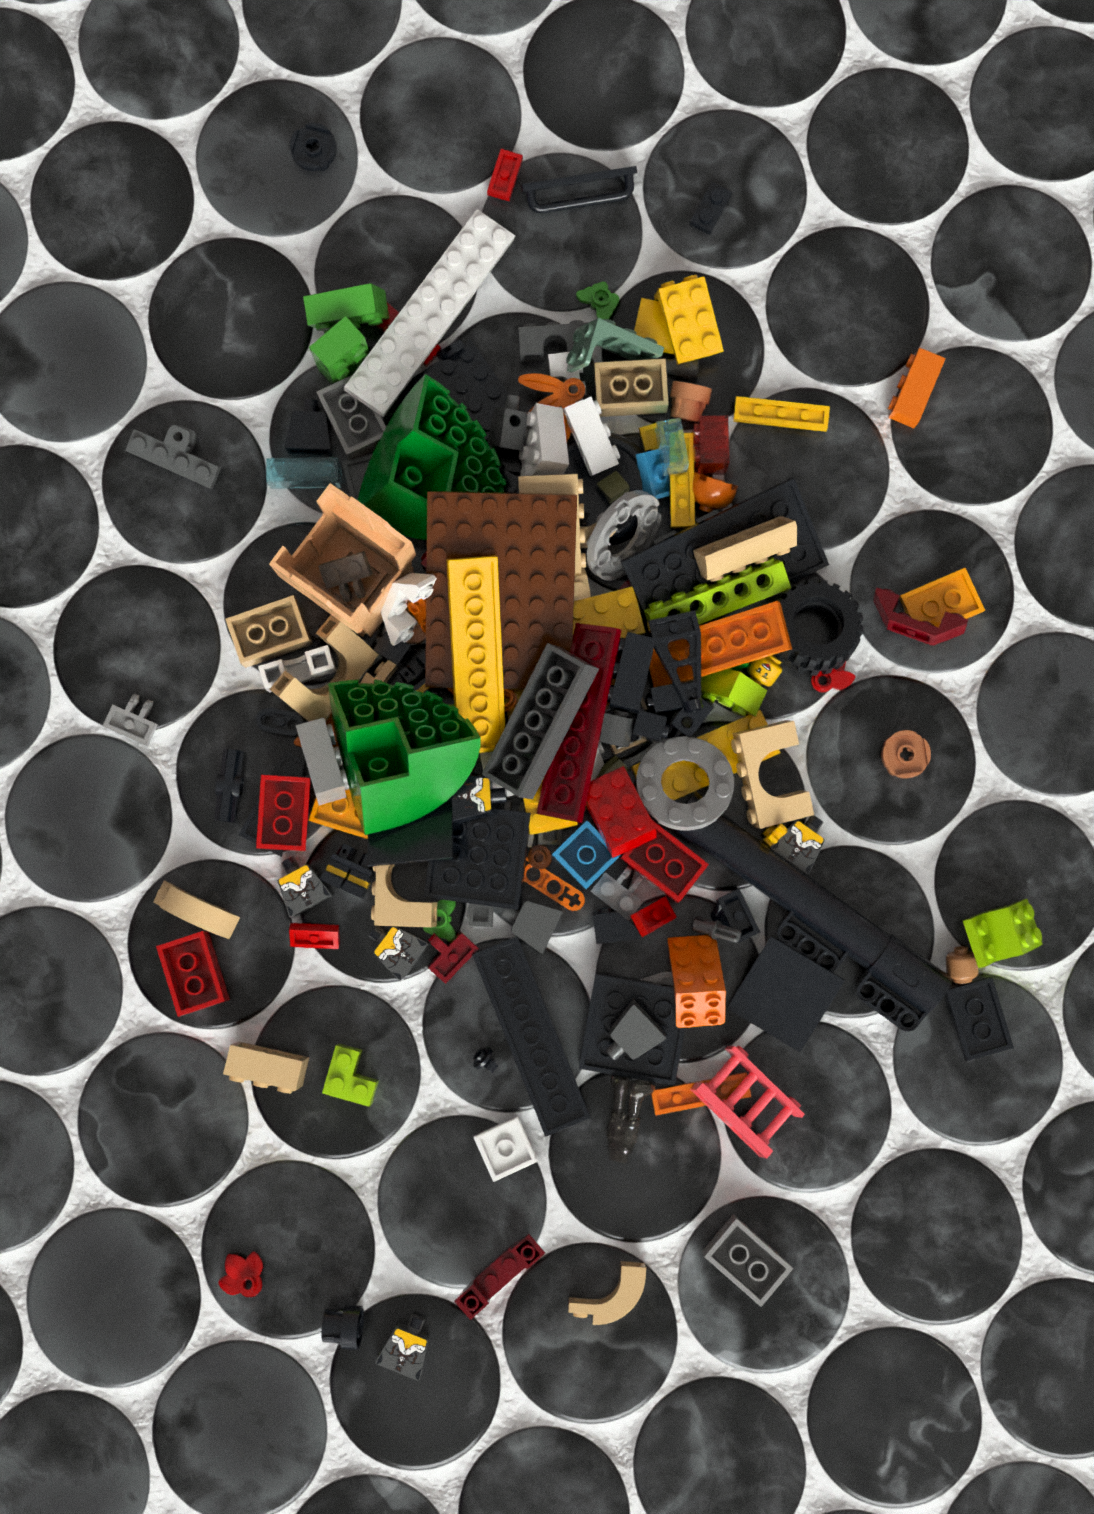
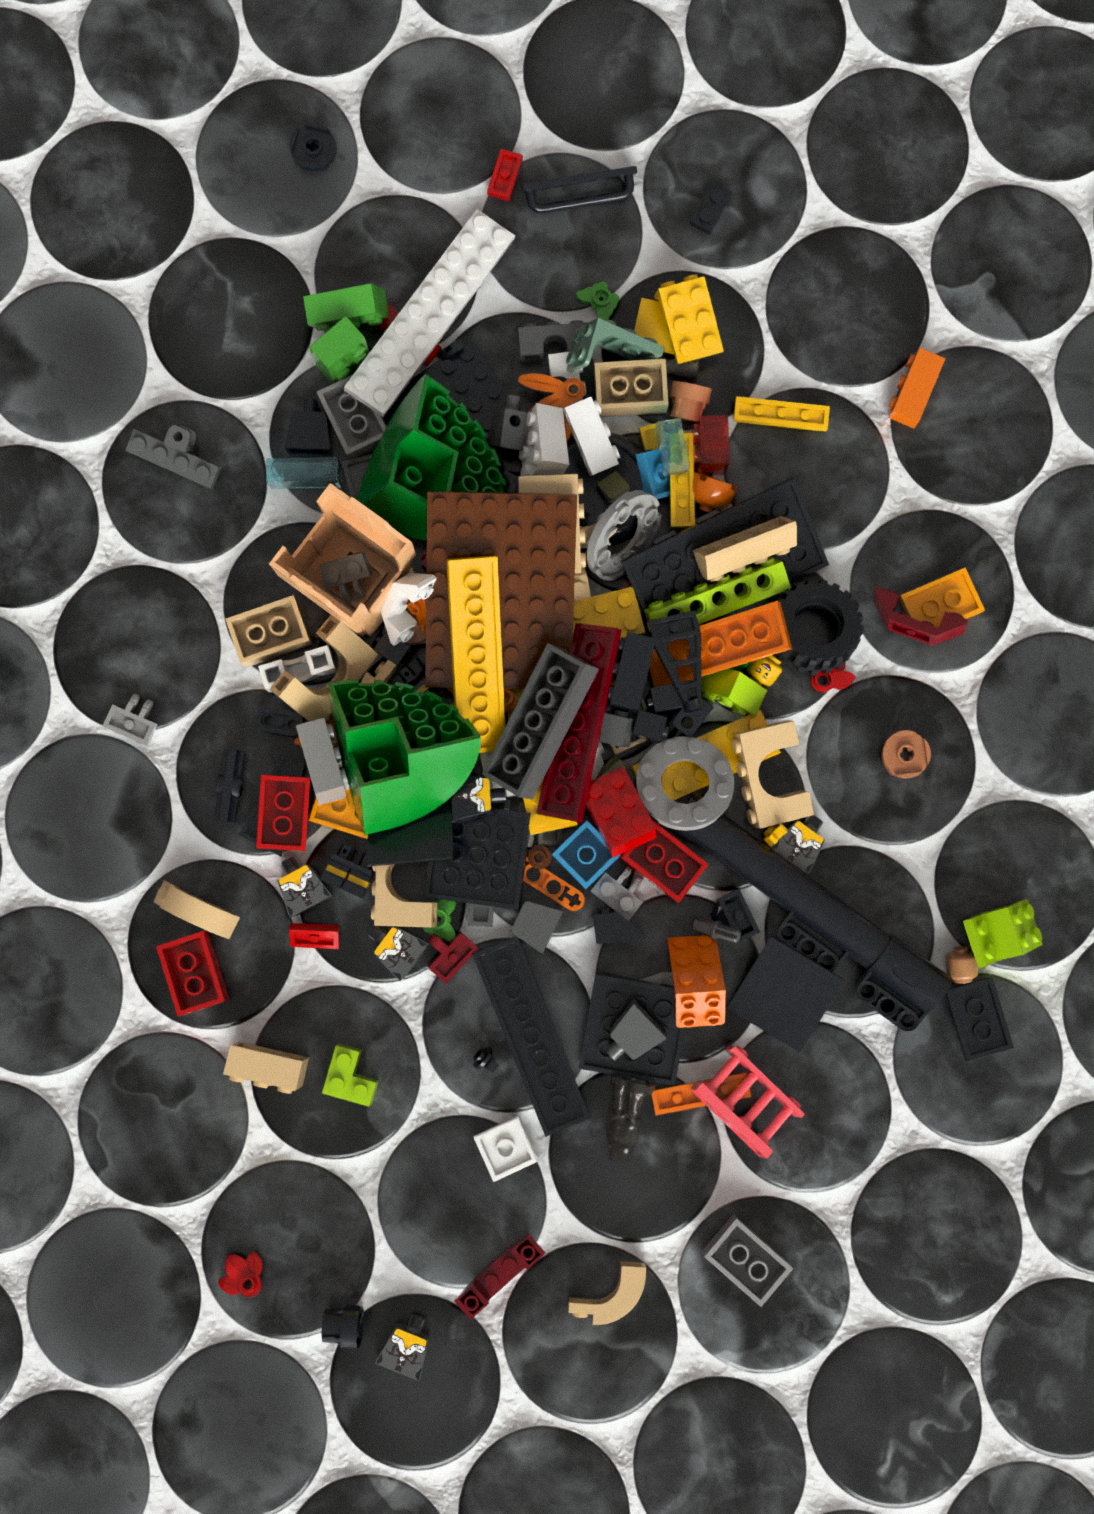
red plate [631,896,677,937] -> none

